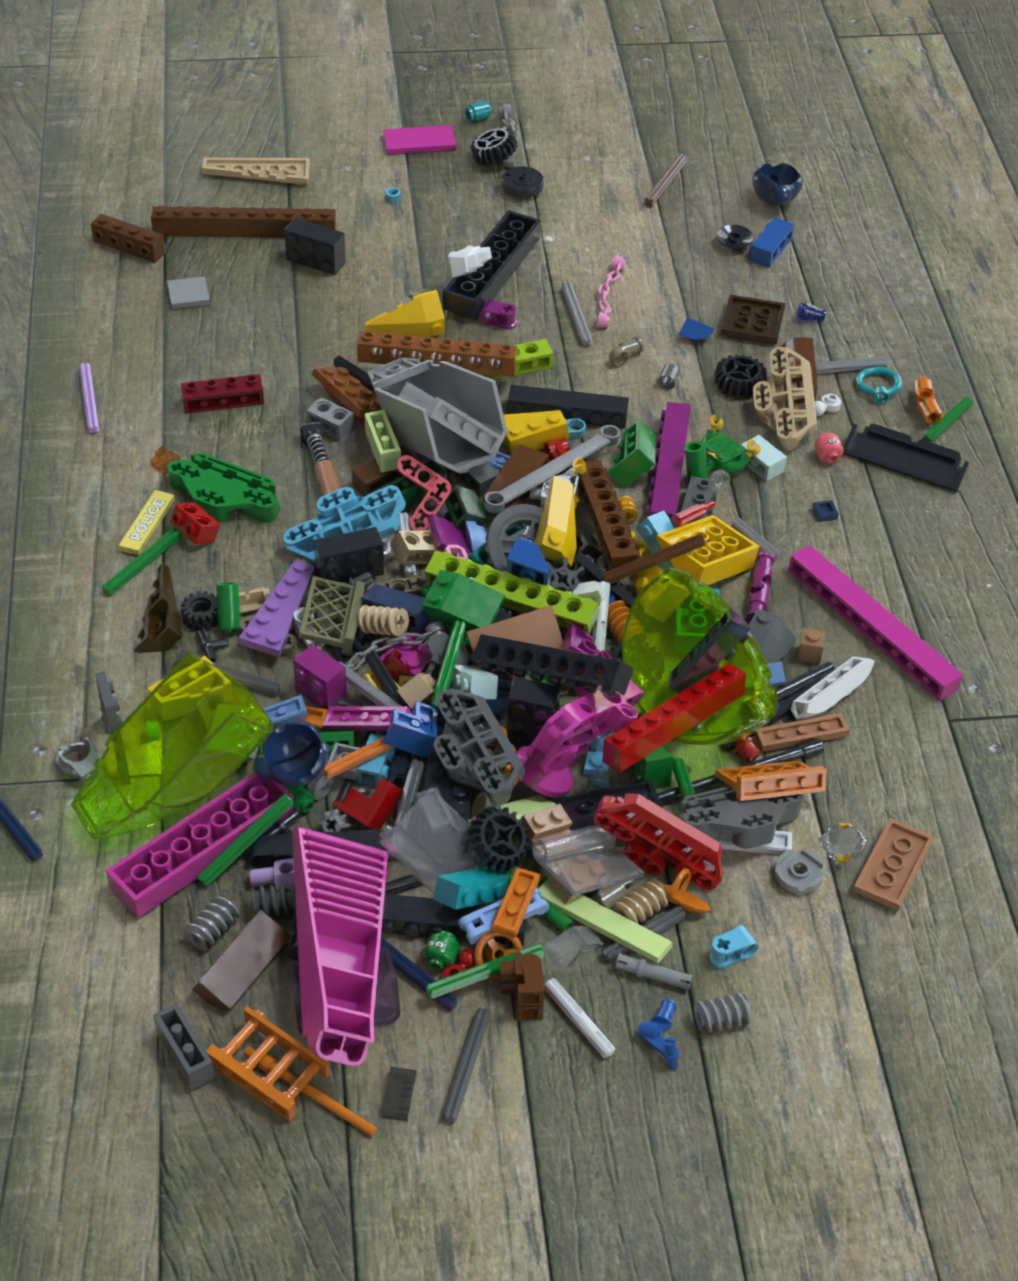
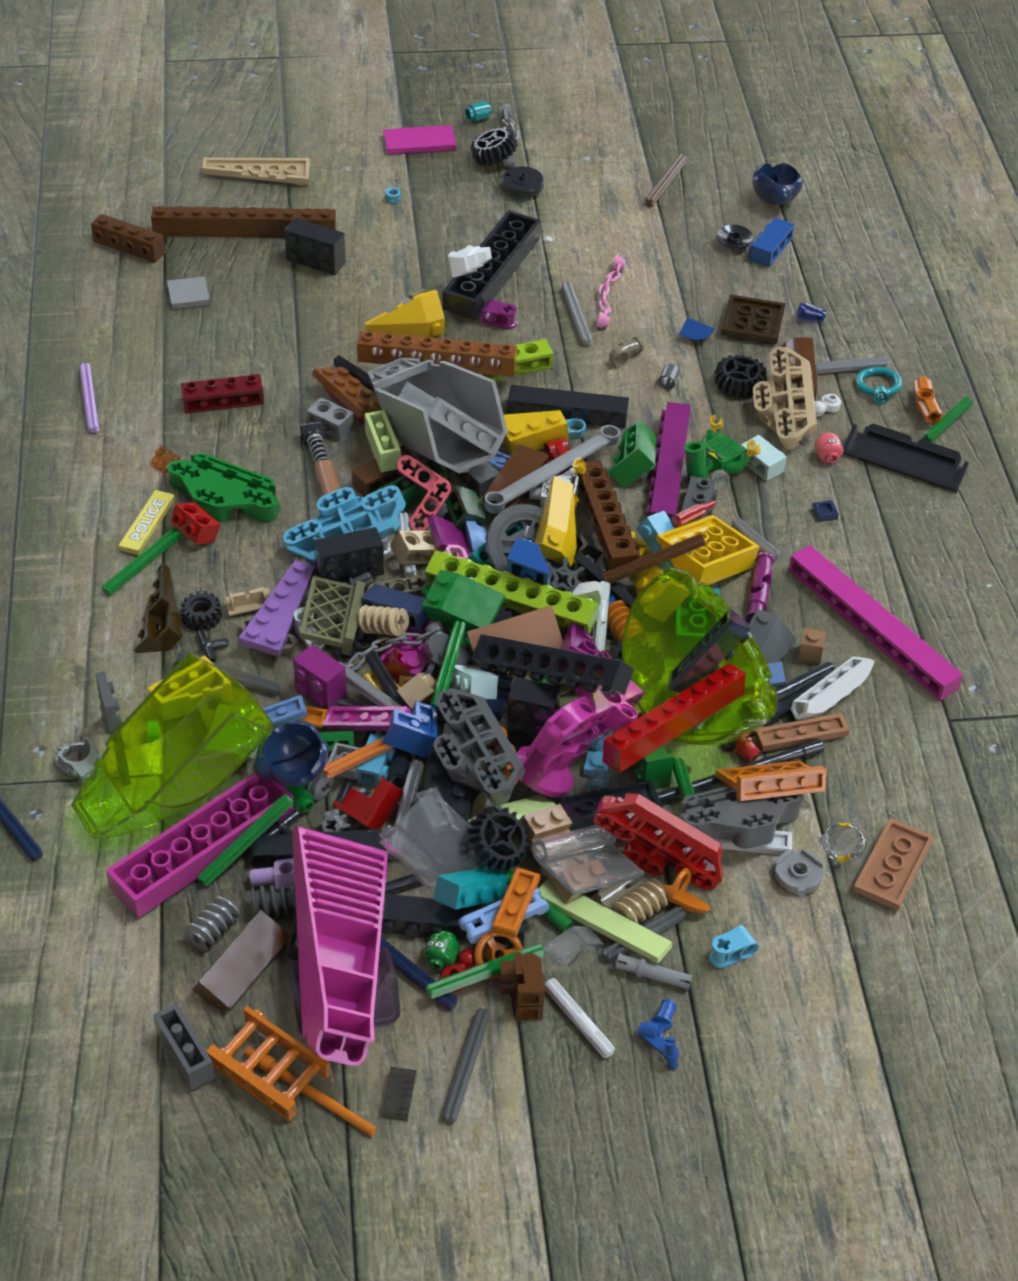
green brick [216,582,241,633] -> none
light orange bush [617,496,638,524] -> none
light grey piece [694,993,751,1033] -> none

